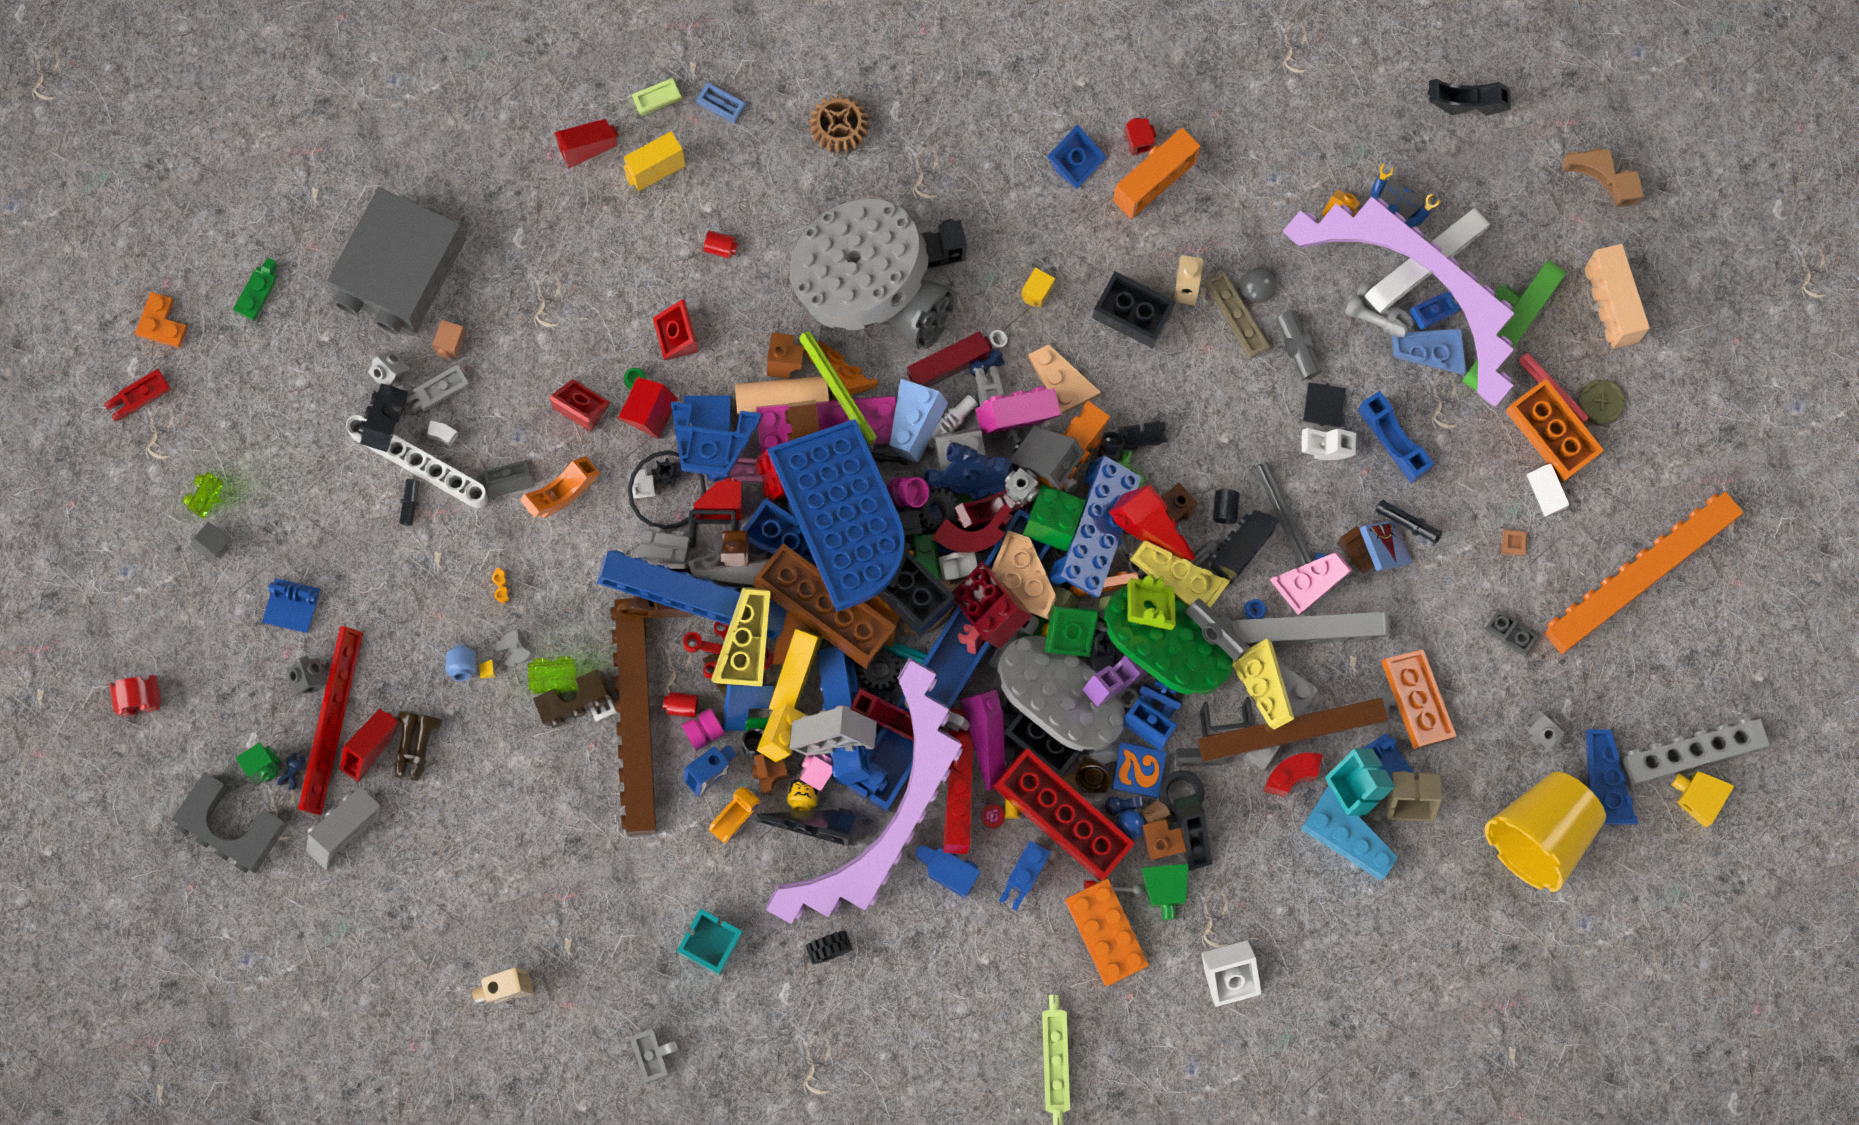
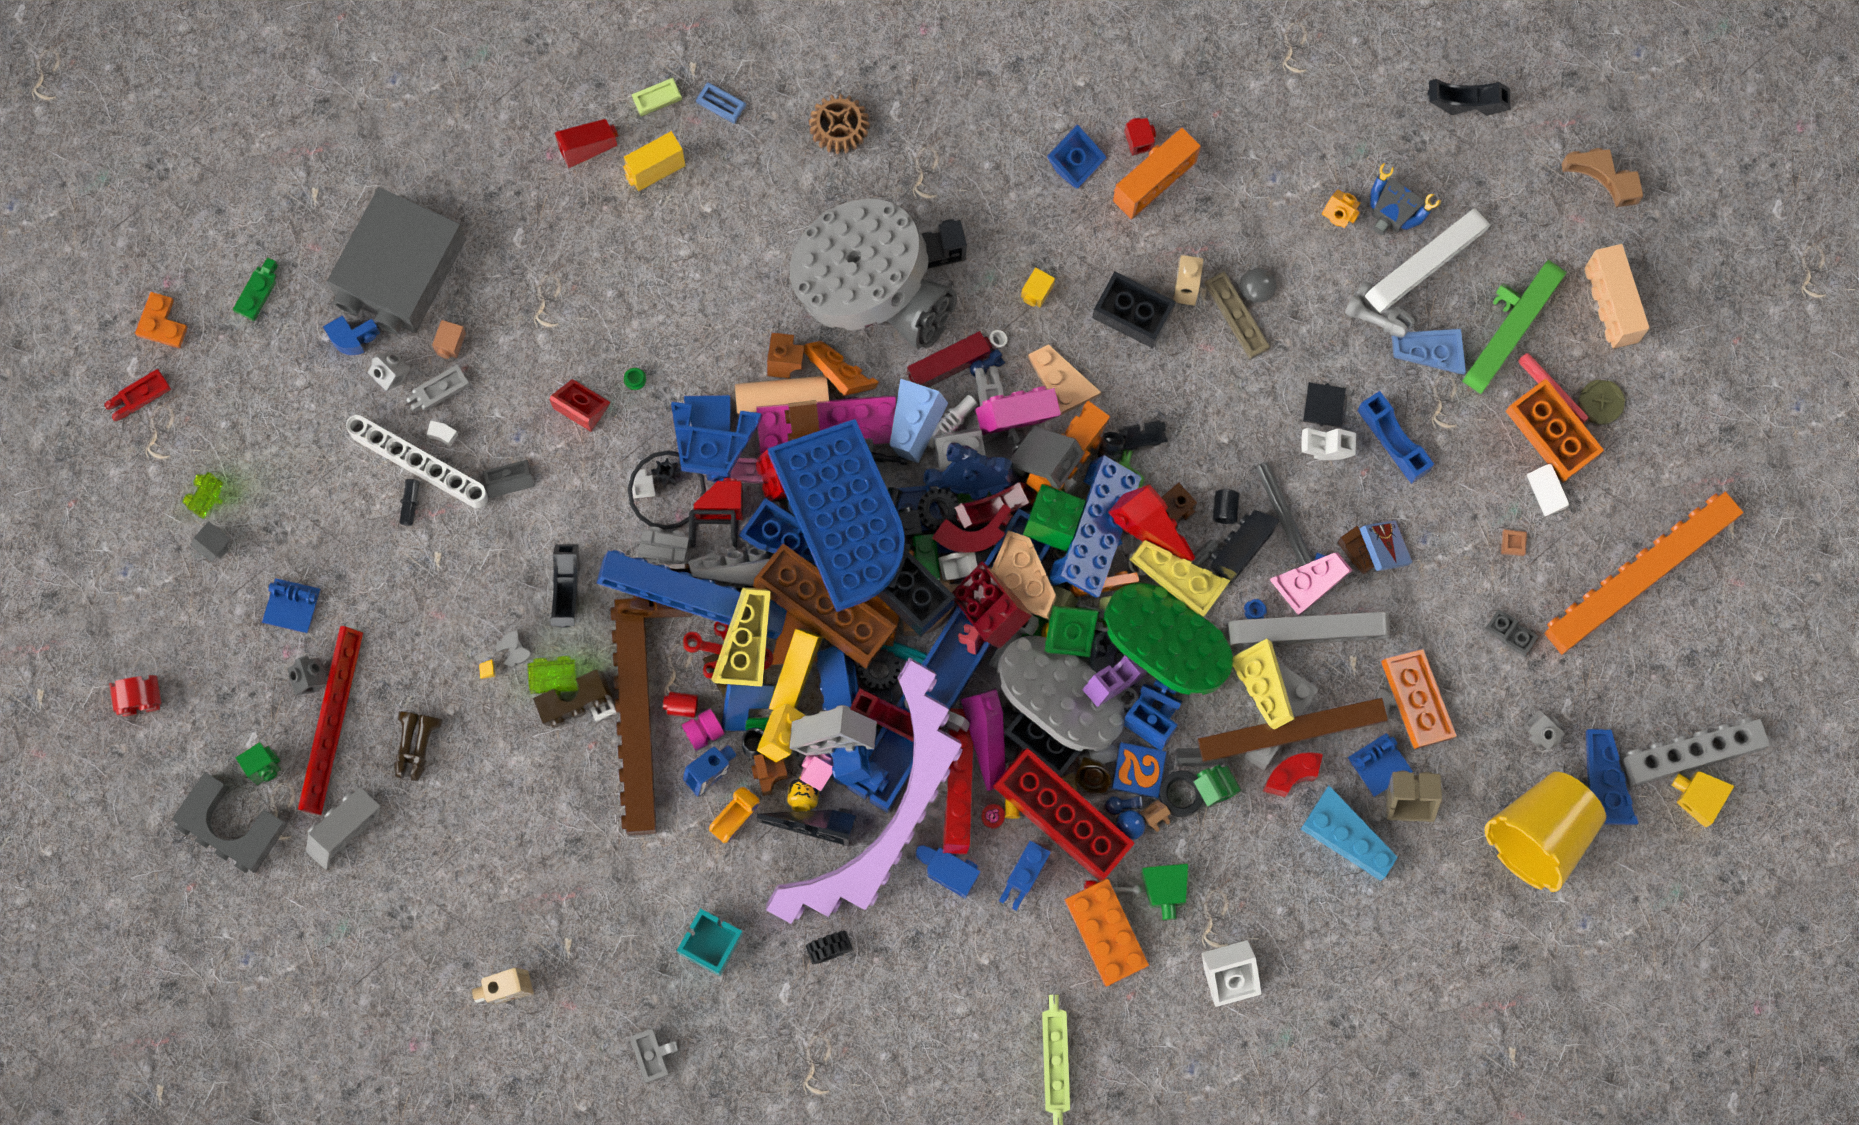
dark blue arm [277,752,305,790] -> none
red slope [340,708,399,783] -> none
black arch [358,383,408,452] -> none
medium blue head [445,644,476,681] -> none
light orange piece [492,568,510,604] -> none
orange arch [520,456,600,518] -> none
red slope [618,377,678,439] -> none
red slope [652,299,698,360] -> none
red brick [703,230,739,259] -> none
reddish brown brick [720,530,750,567] -> none
lime axle [799,331,877,445] -> none
dark pink wheel [886,477,929,508] -> none
light grey brick [1005,468,1039,506] -> none
lime piece [1127,574,1176,630] -> none
dark orange brick [1142,819,1186,861] -> none
black slope [1174,794,1212,870] -> none
dark grey piece [1185,598,1250,662] -> none
black piece [1200,697,1254,737] -> none
dark grey piece [1276,310,1322,380] -> none
lavender arch [1283,197,1514,408] -> none
teal piece [1325,748,1395,816] -> none
black pin [1376,499,1443,544] -> none
blue hinge [1409,291,1462,330] -> none
none -> blue brick [323,315,380,355]
none -> black arch [551,544,580,628]
none -> green brick [1193,764,1242,807]

